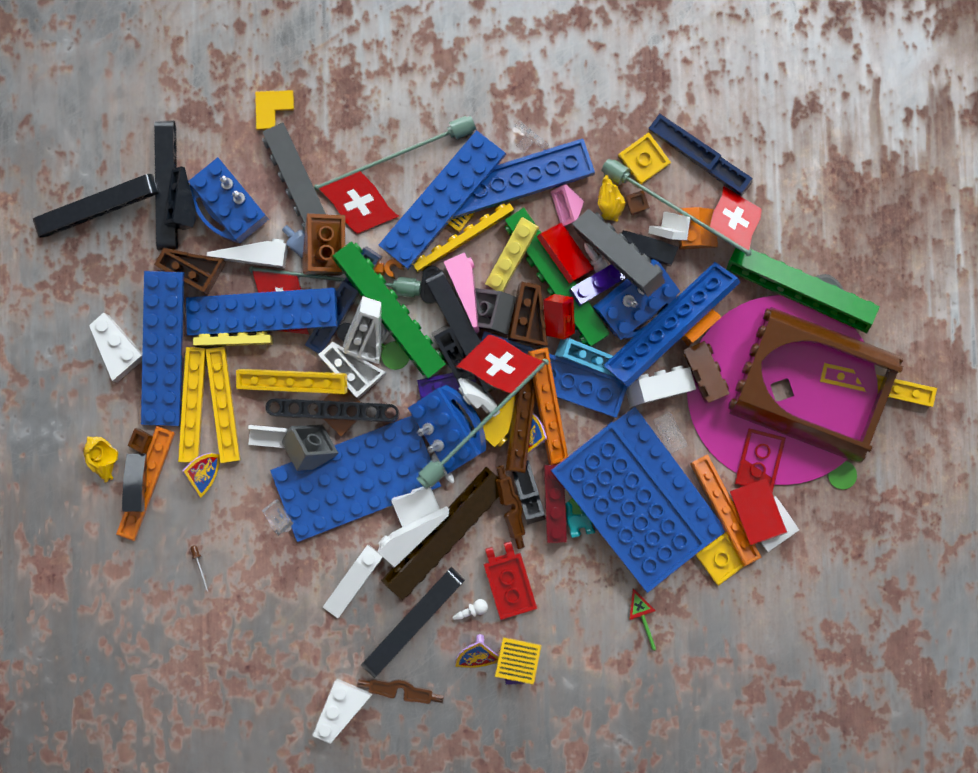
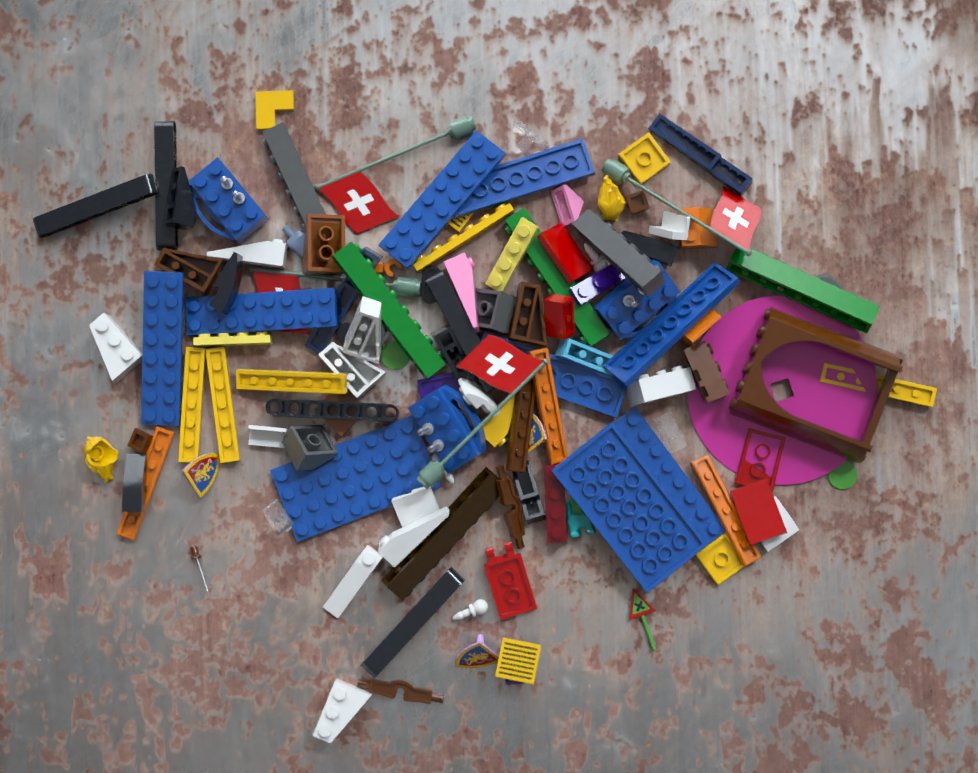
none -> black slope [209,252,243,315]

